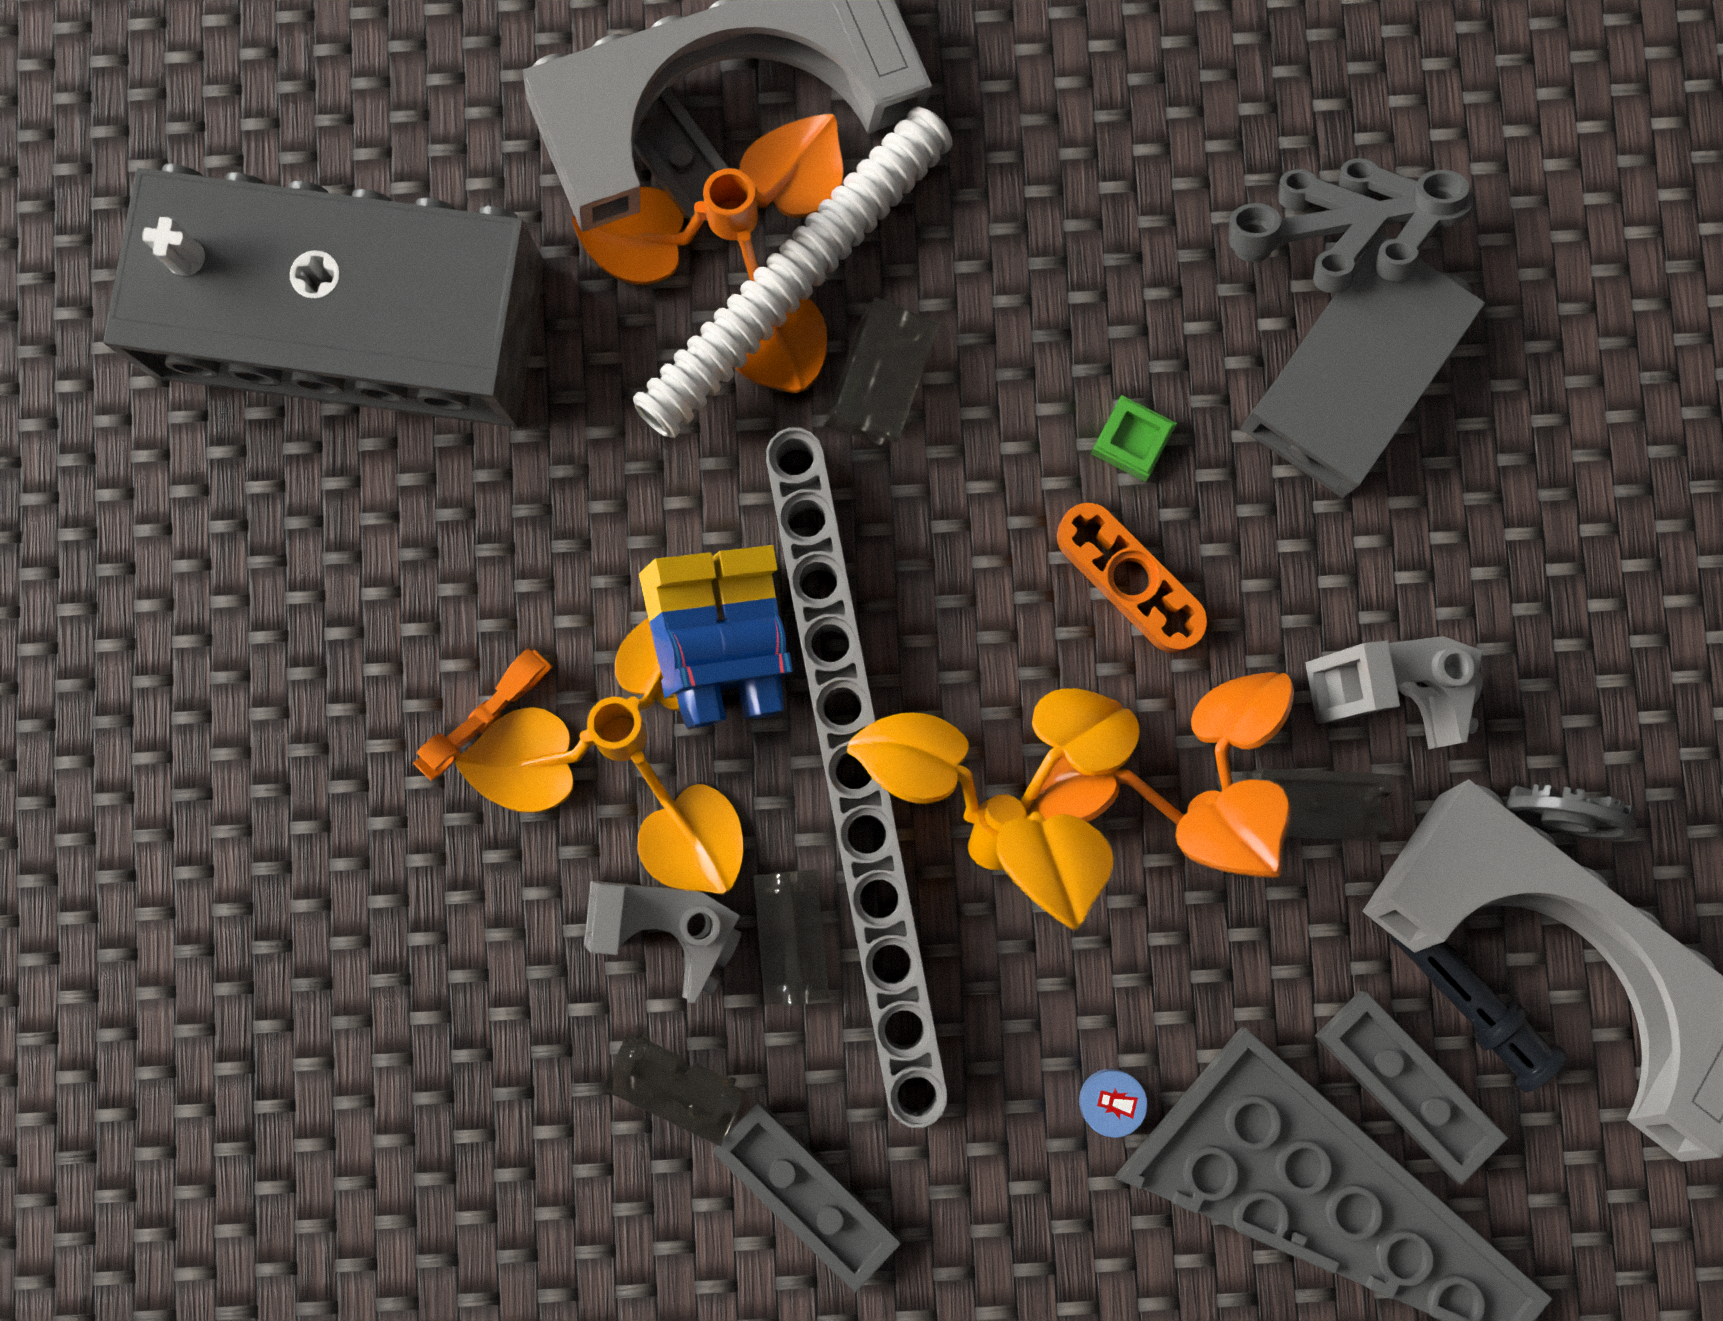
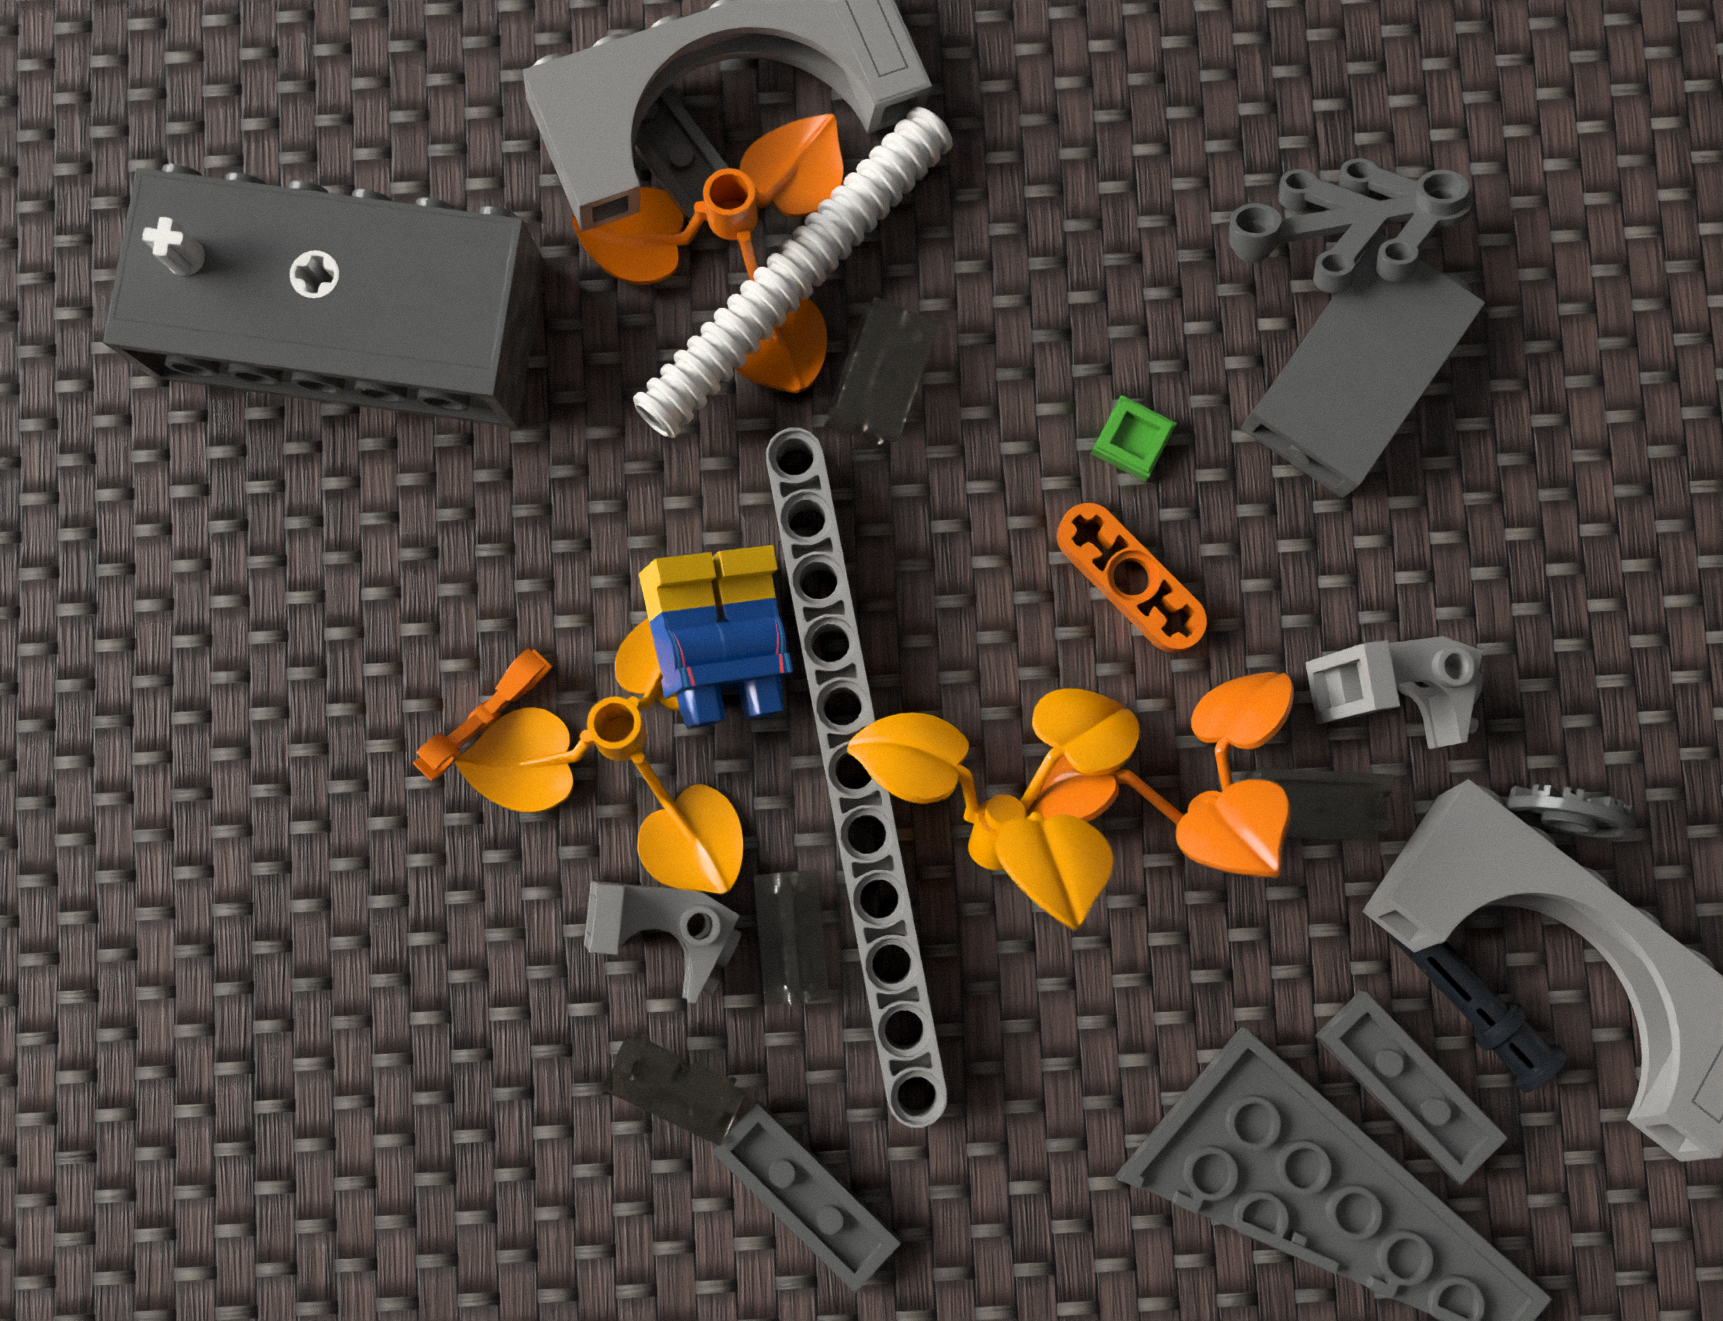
medium blue tile [1079,1068,1147,1138] -> none

